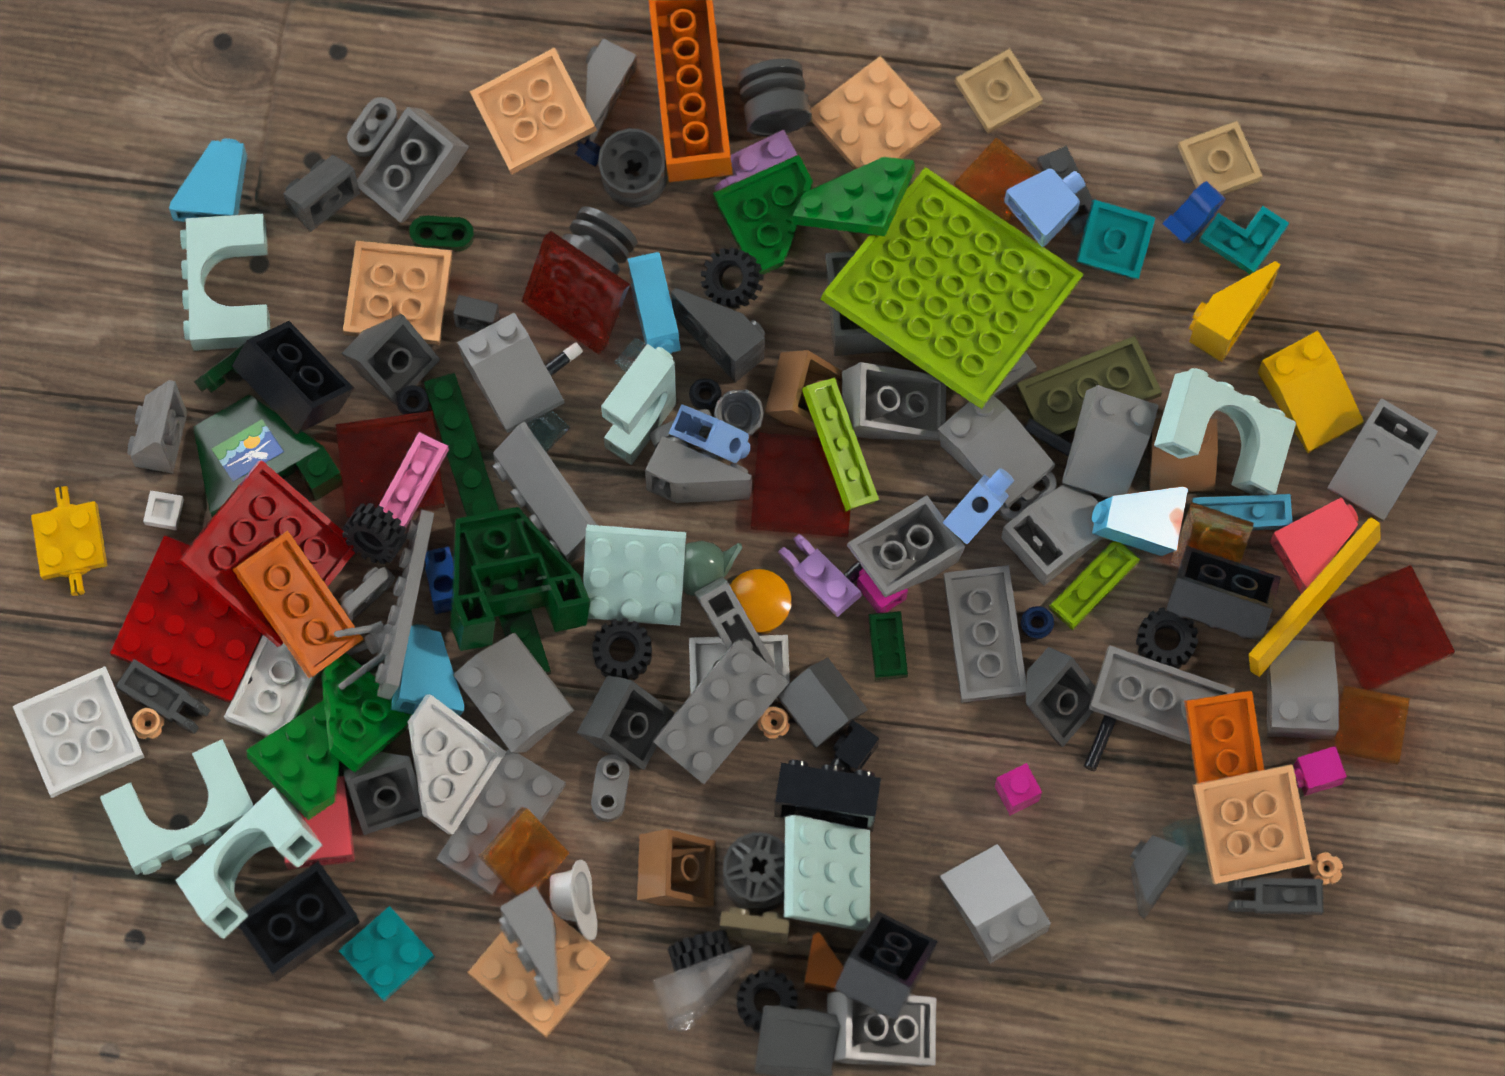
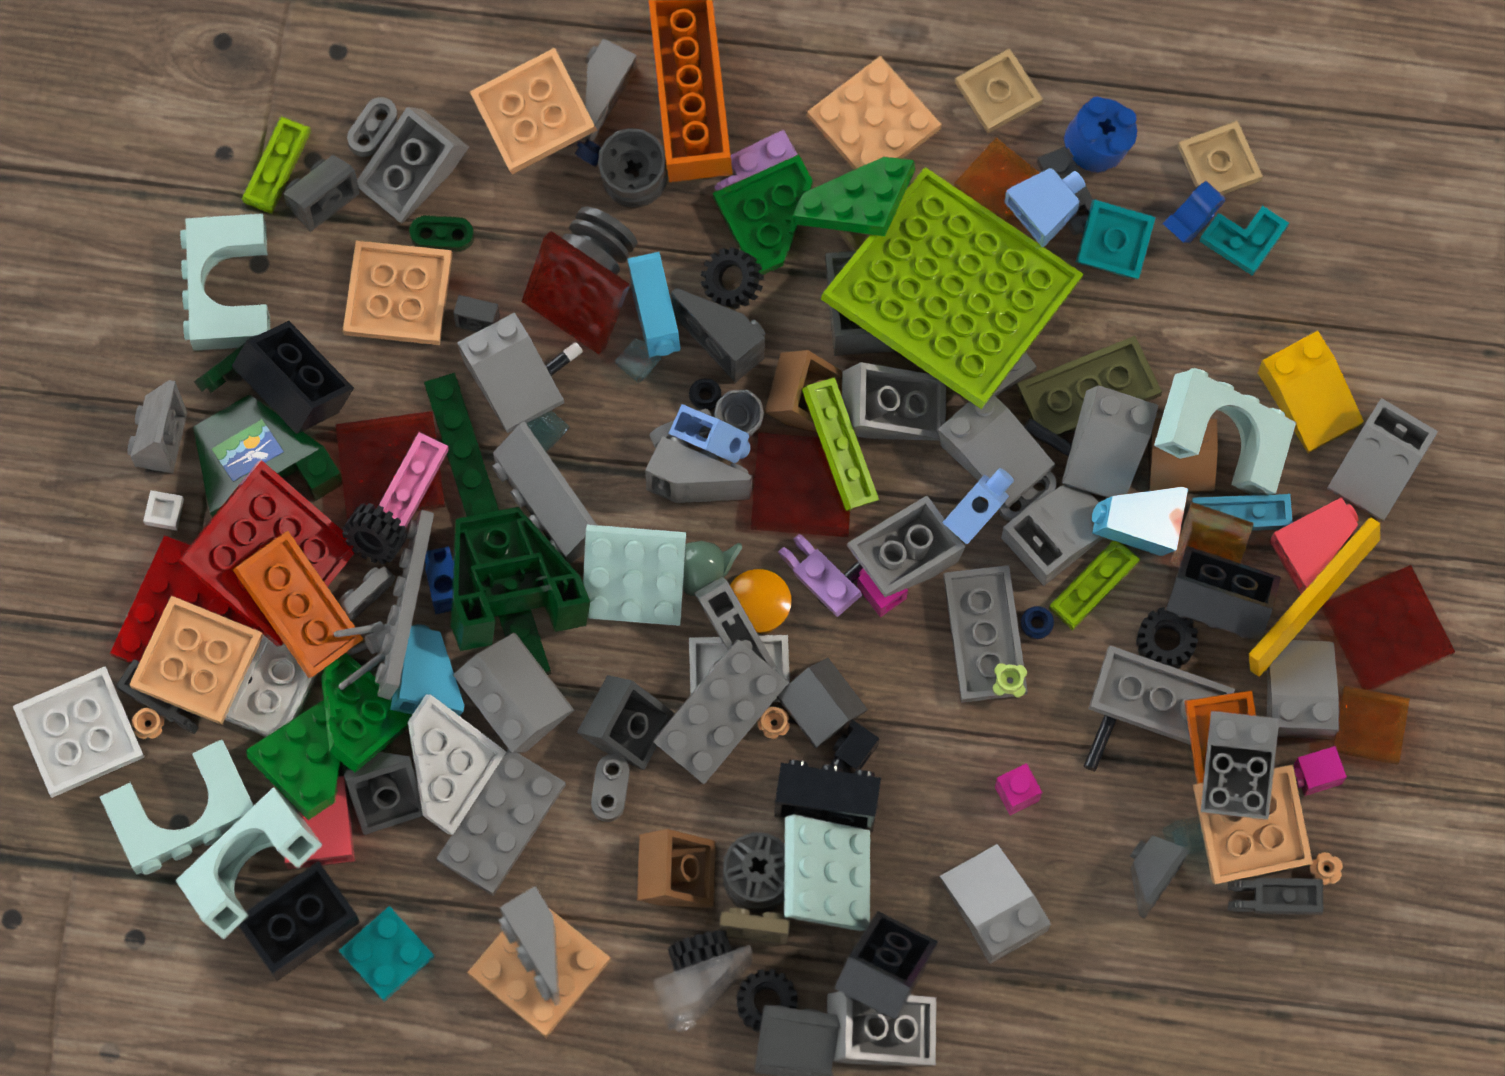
yellow plate [31,486,108,596] -> none
medium azure slope [169,138,247,222] -> none
dark grey slope [342,314,441,405] -> none
black plate [396,385,429,418] -> none
clear orange plate [478,807,569,897] -> none
white piece [550,860,597,941] -> none
black tyre [592,618,652,680] -> none
light aqua arch [601,344,676,465] -> none
dark grey wheel [737,59,812,136] -> none
dark orange slope [804,932,844,993] -> none
dark green plate [868,611,908,681] -> none
dark grey slope [1026,647,1095,747] -> none
yellow slope [1189,261,1281,362] -> none
none -> light nougat plate [129,596,263,725]
none -> lime tile [242,116,311,214]
none -> yellowish green plate [993,663,1027,698]
none -> blue brick [1064,96,1137,173]
none -> light grey slope [1201,711,1279,820]

